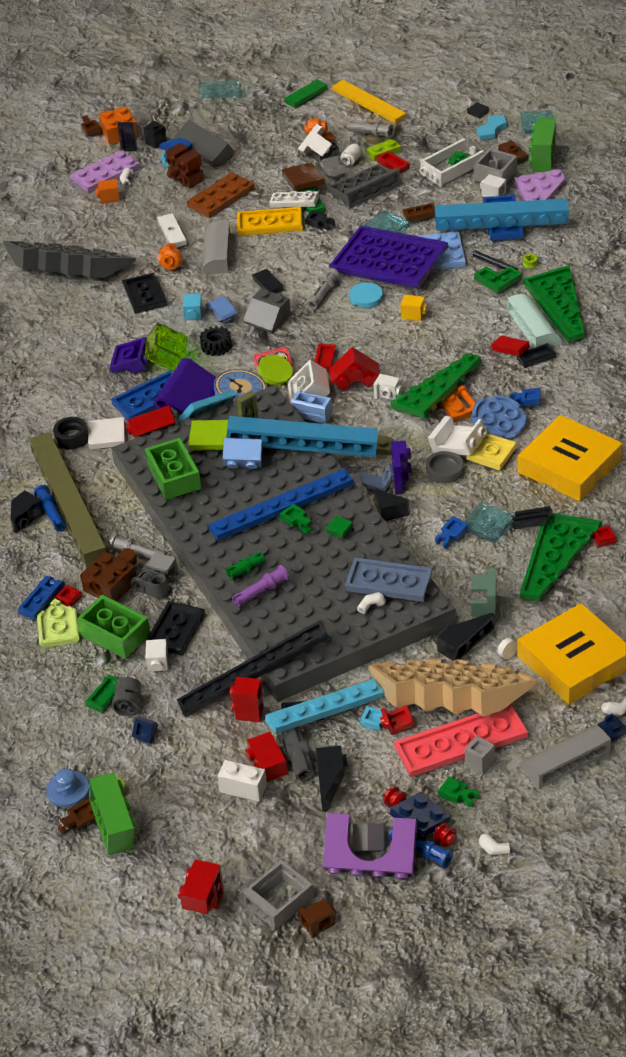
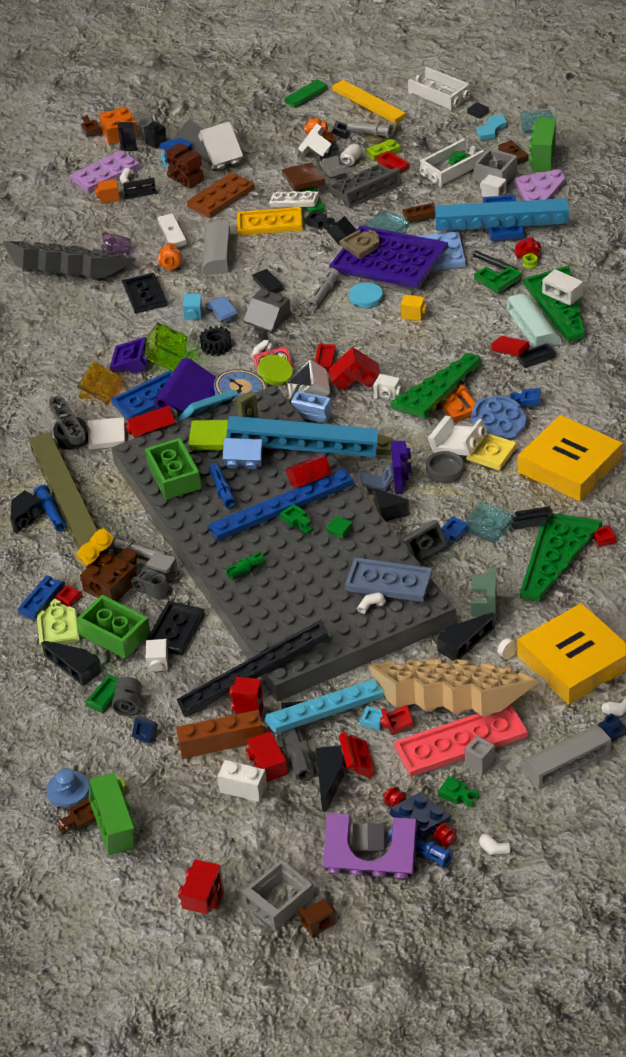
clear light blue plate [199,81,242,98] -> none
medium lavender pin [232,565,290,607] -> none
none -> black slope [41,640,101,686]
none -> dark grey beam [49,396,86,445]
none -> yellow brick [75,528,114,567]
none -> clear yellow plate [77,361,123,404]
none -> clear purple hips [101,232,132,255]
none -> black tile [123,177,157,199]
none -> dark orange brick [176,710,264,759]
none -> white panel [198,121,243,170]
none -> blue pin [209,463,236,508]
none -> white arm [251,340,273,360]
none -> red brick [285,455,332,487]
none -> dark grey piece [287,362,311,403]
none -> black brick [327,216,356,246]
none -> black tile [331,120,348,139]
none -> red plate [339,731,375,778]
none -> dark tan tile [340,230,380,259]
none -> dark grey slope [400,519,448,562]
none -> white door [408,67,470,111]
none -> red bracket [515,236,542,259]
none -> white brick [542,269,583,306]

